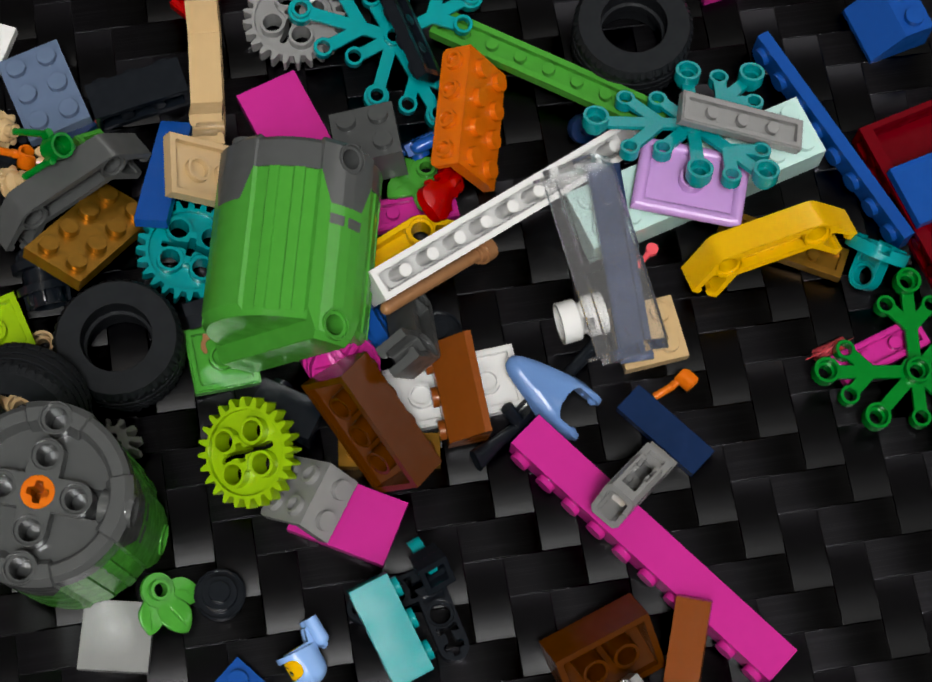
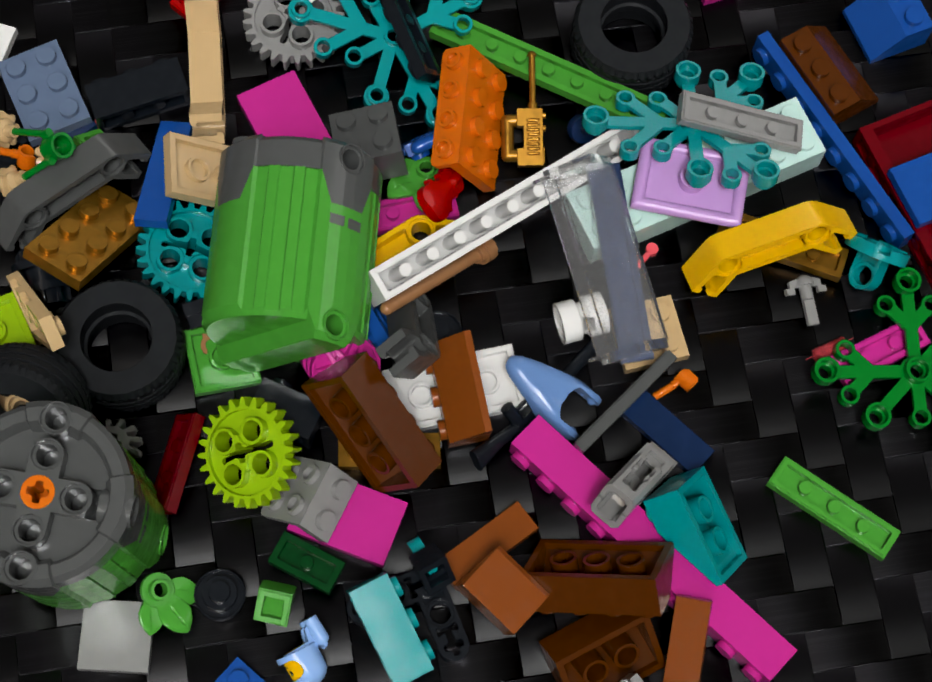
none -> tan wing [6,271,66,352]
none -> dark red tile [154,413,205,514]
none -> bright green slope [253,580,297,627]
none -> dark green plate [268,531,346,595]
none -> dark orange tile [445,501,539,591]
none -> dark orange slope [454,545,550,635]
none -> pearl gold piece [501,51,546,168]
none -> reddish brown slope [523,539,674,618]
none -> dark grey tile [573,350,677,454]
none -> teal slope [643,466,748,586]
none -> bright green tile [765,456,901,561]
none -> reddish brown slope [778,25,879,125]
none -> light grey piece [784,274,827,326]

